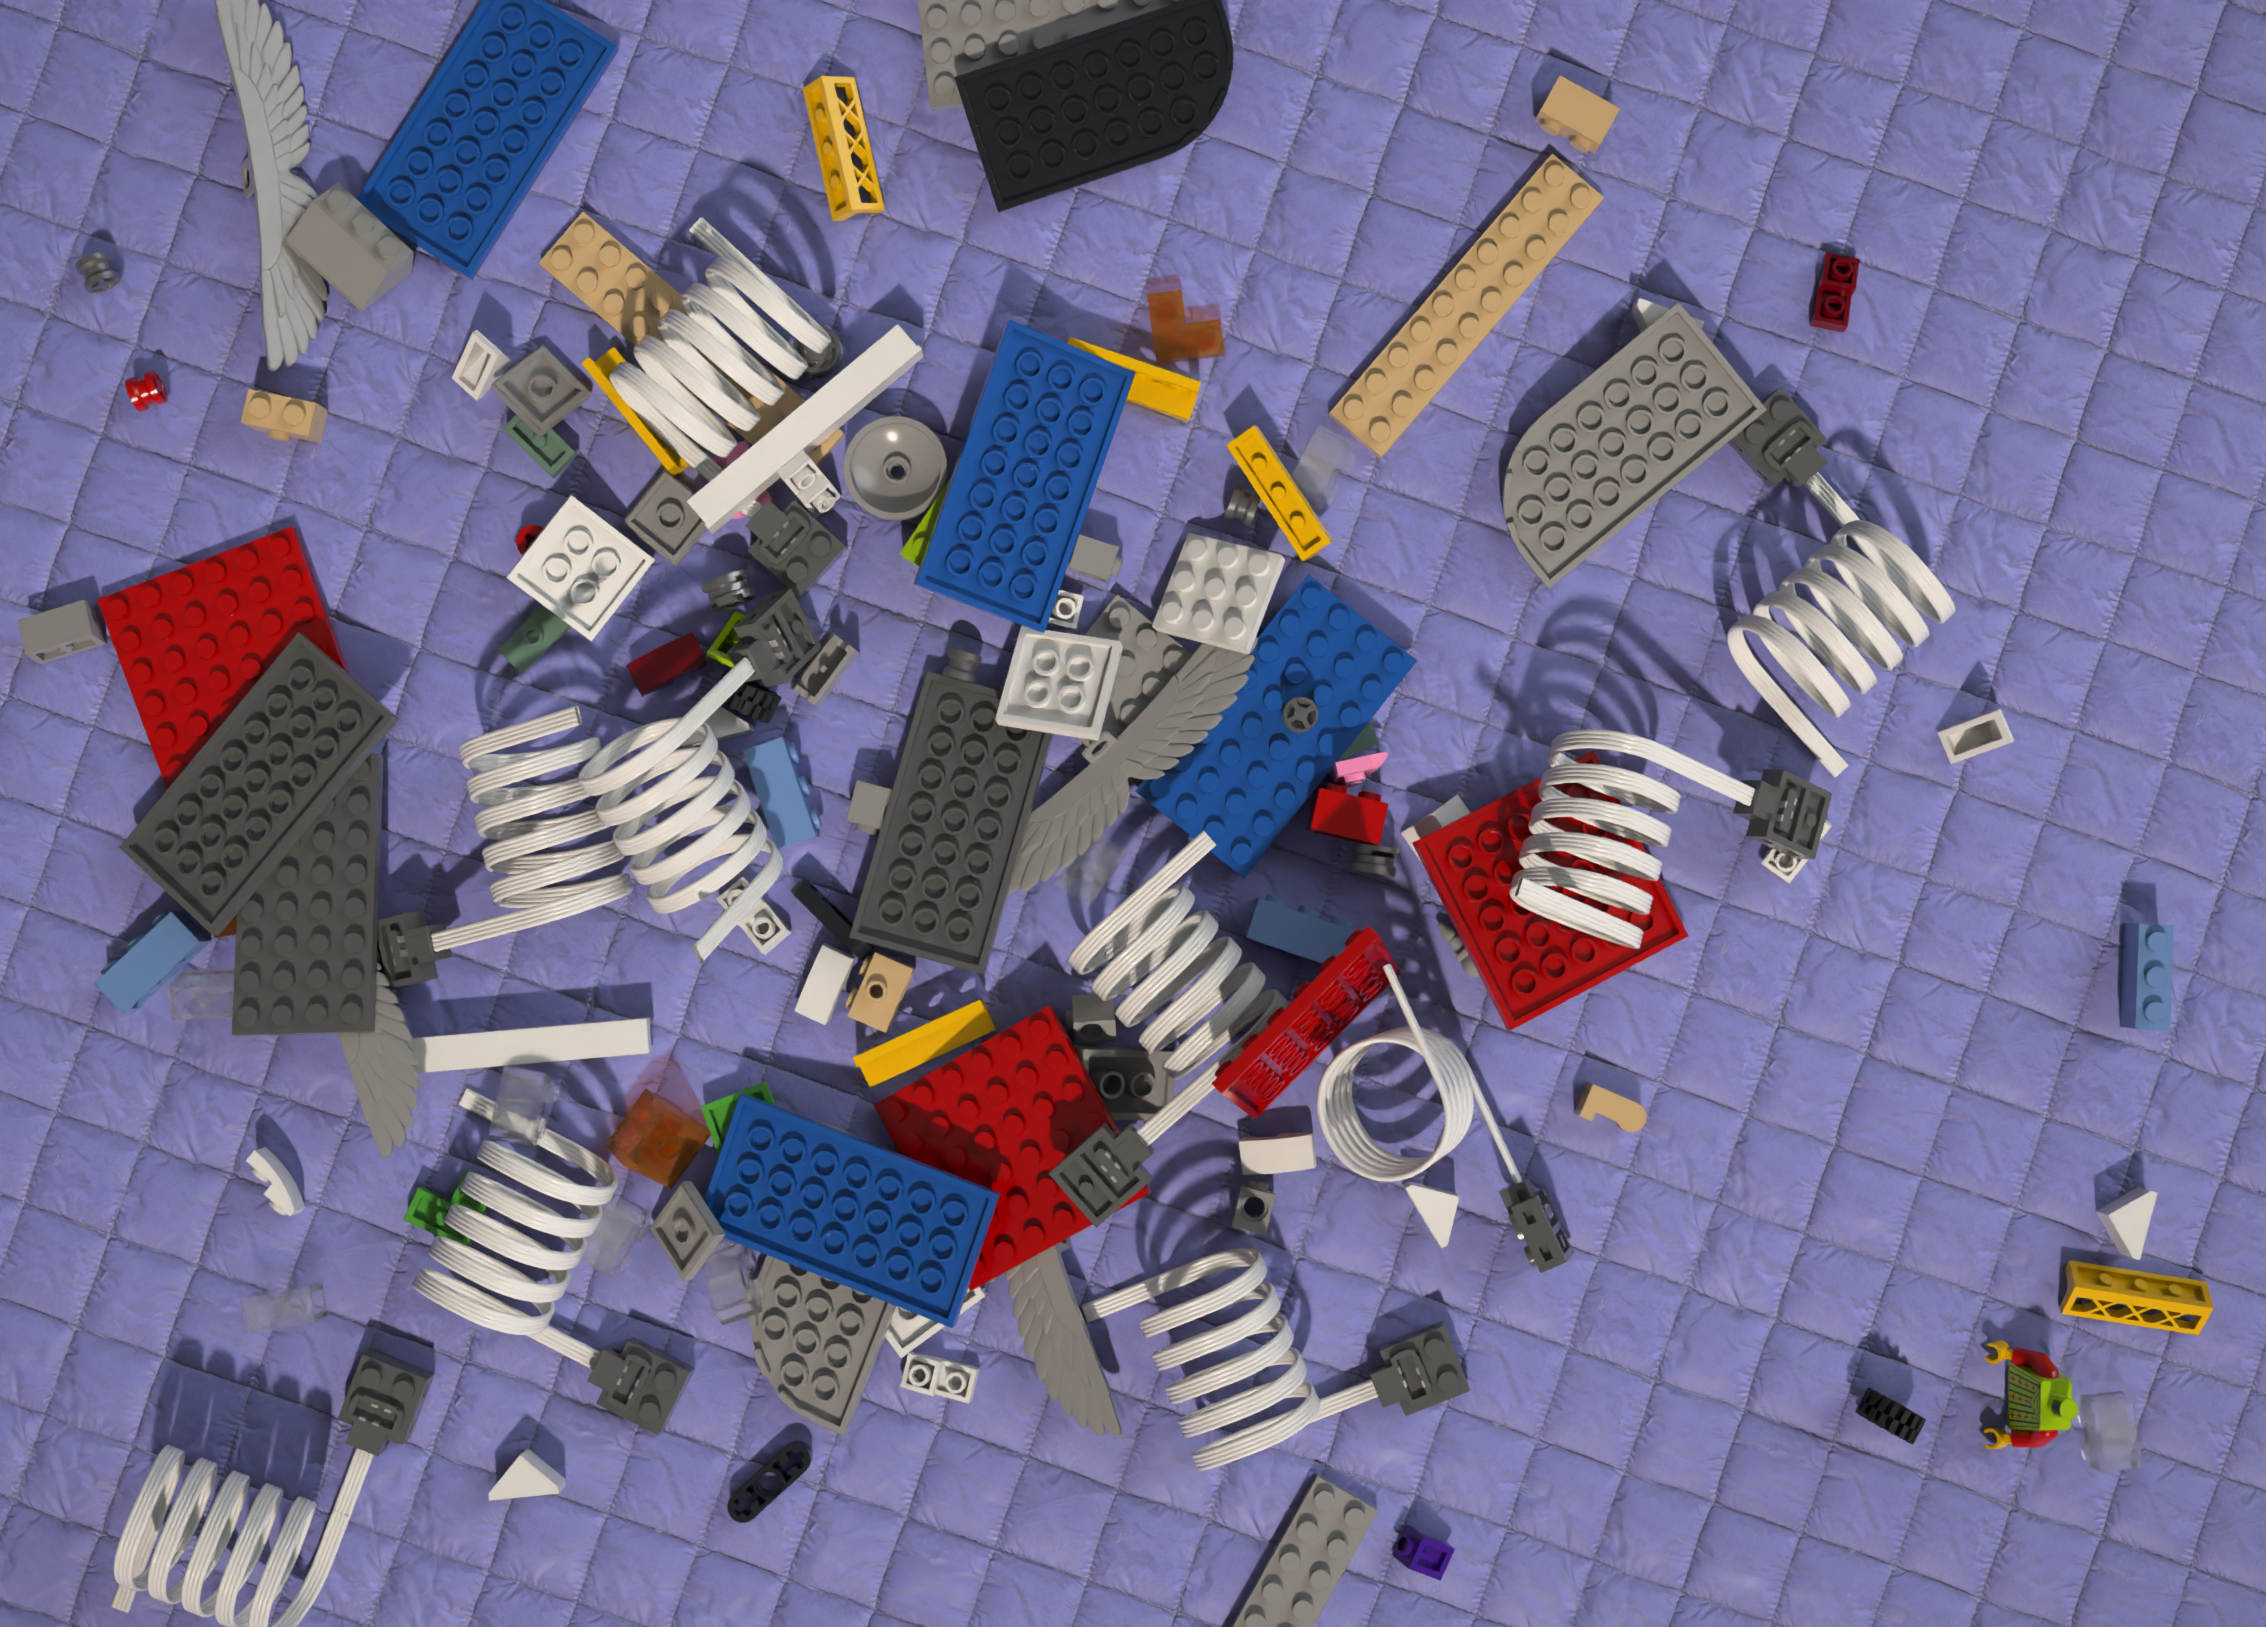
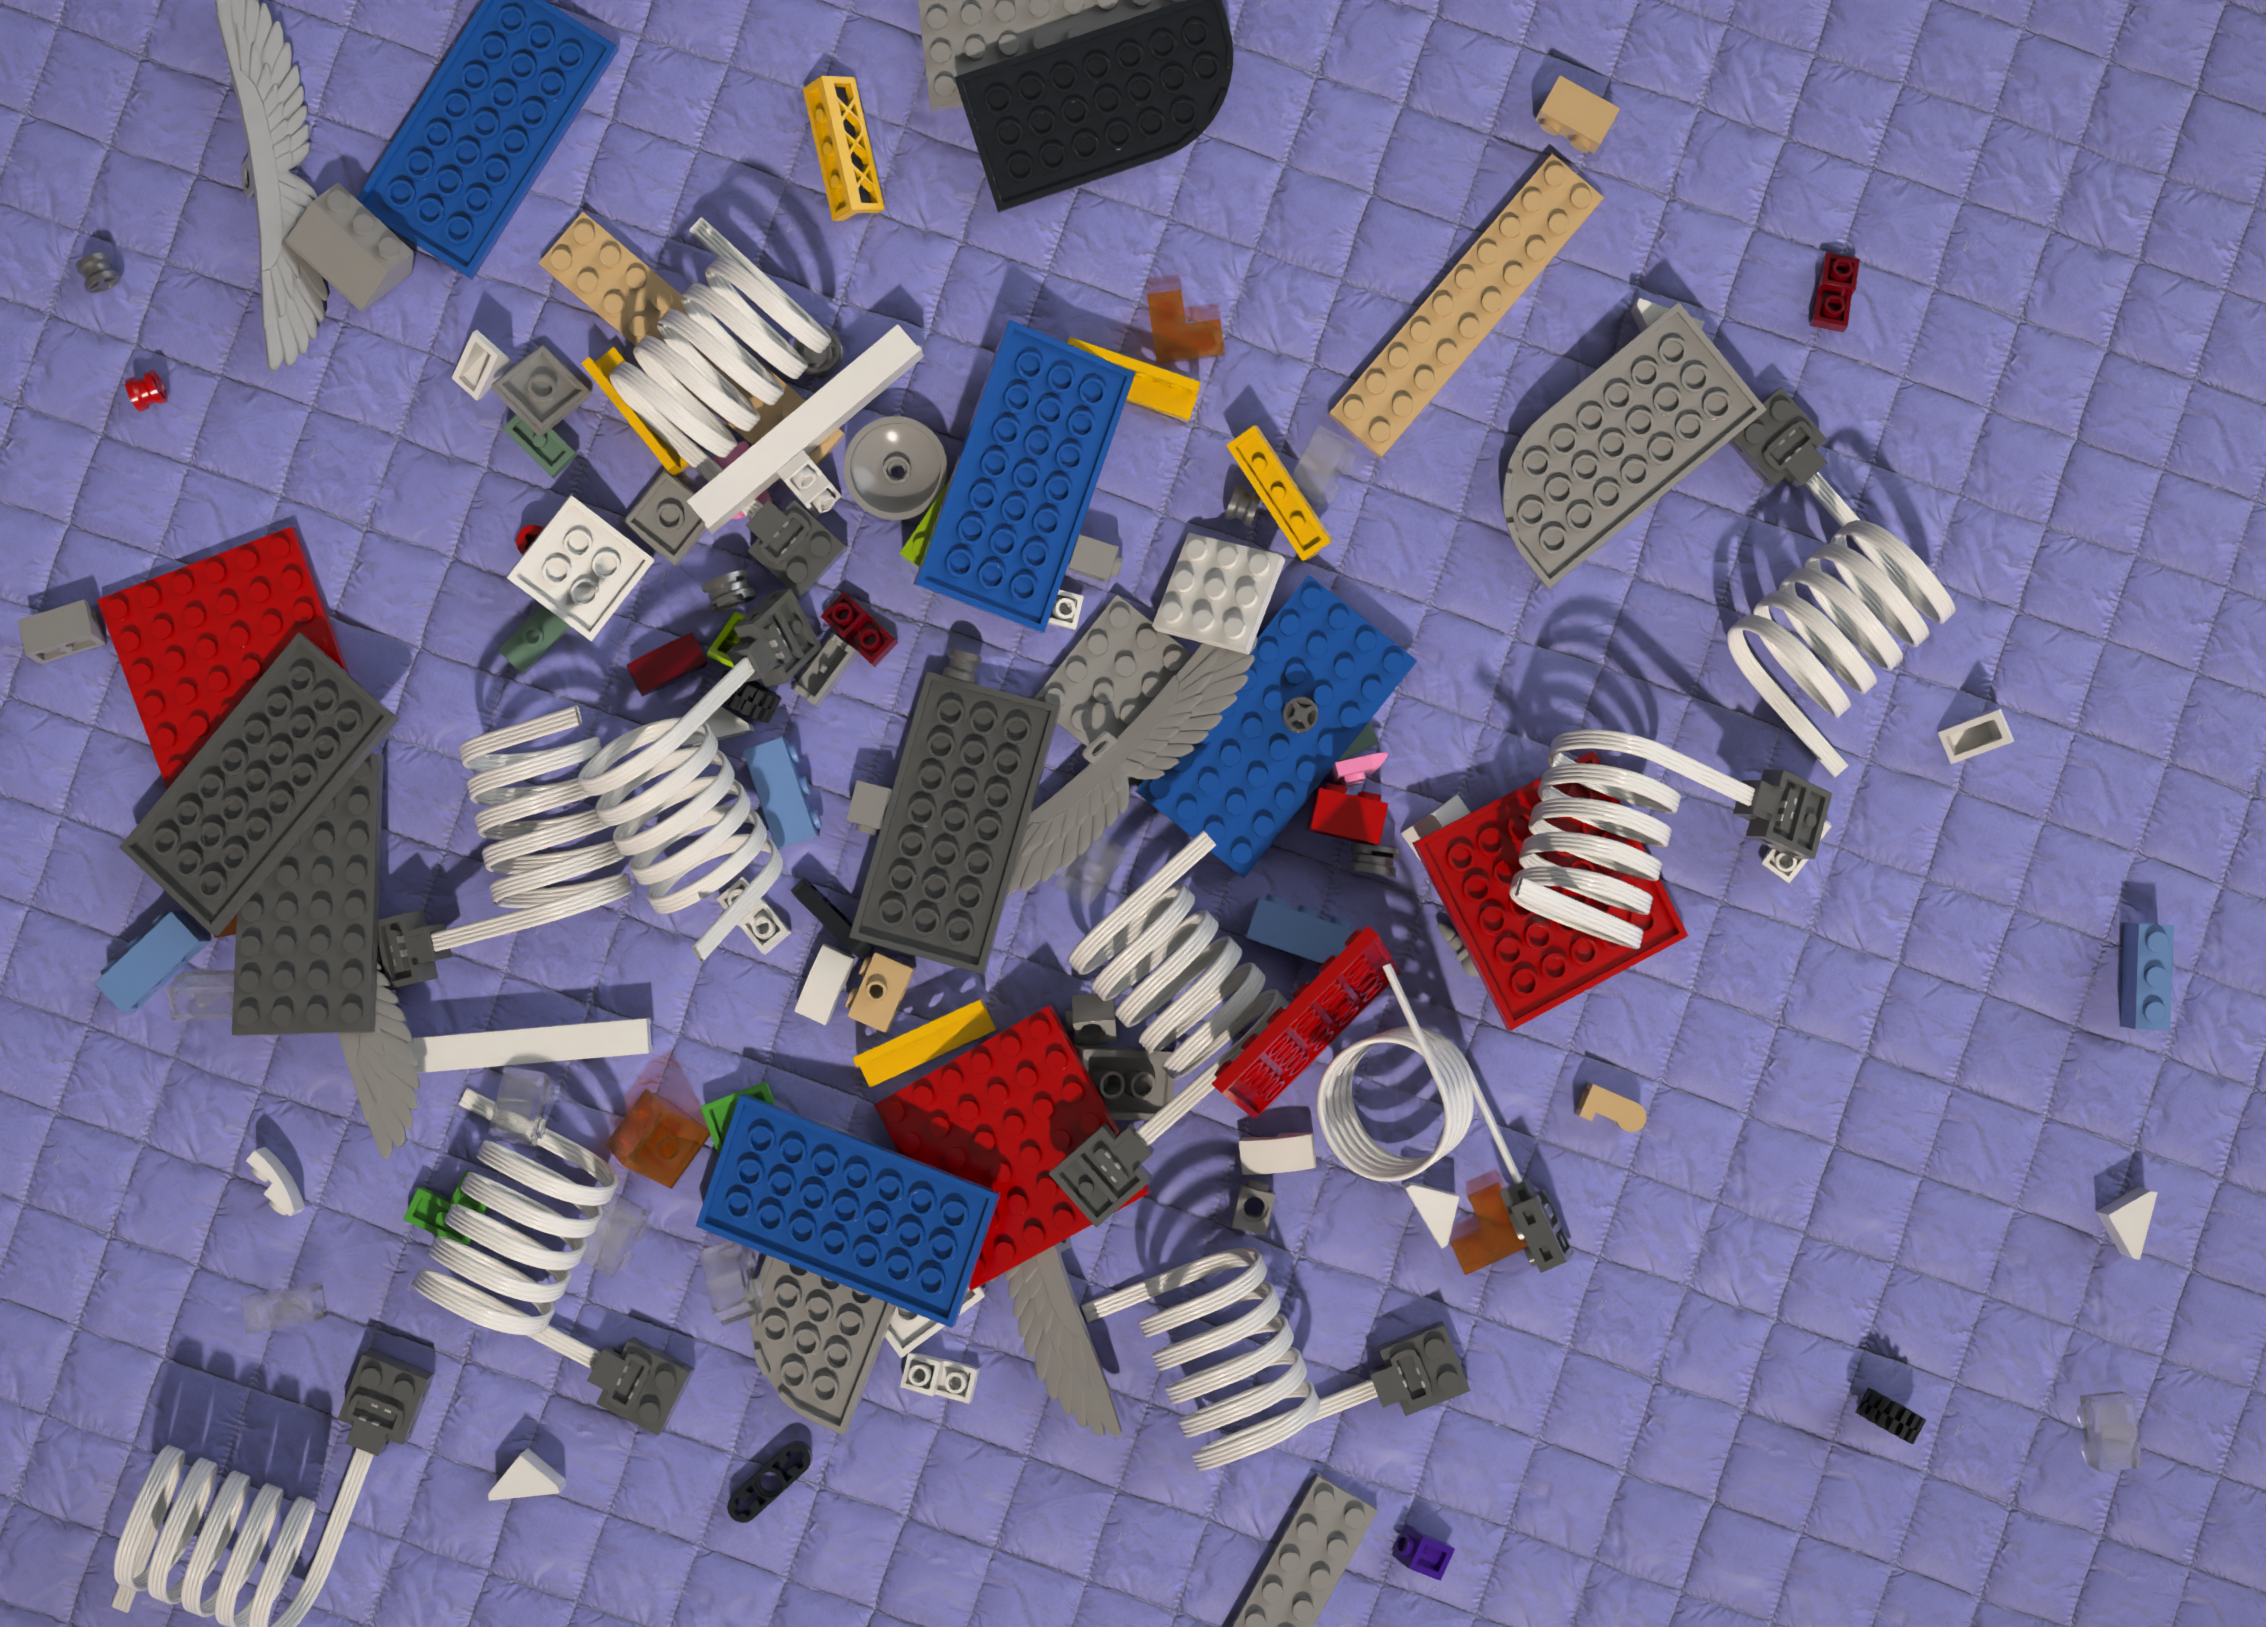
tan brick [241,389,328,443] -> none
light grey tile [650,1181,725,1281] -> none
white plate [995,626,1123,741] -> none
torso [1983,1340,2078,1450] -> none
yellow fence [2059,1260,2214,1335] -> none
none -> dark red slope [820,592,898,667]
none -> clear orange plate [1450,1182,1528,1275]

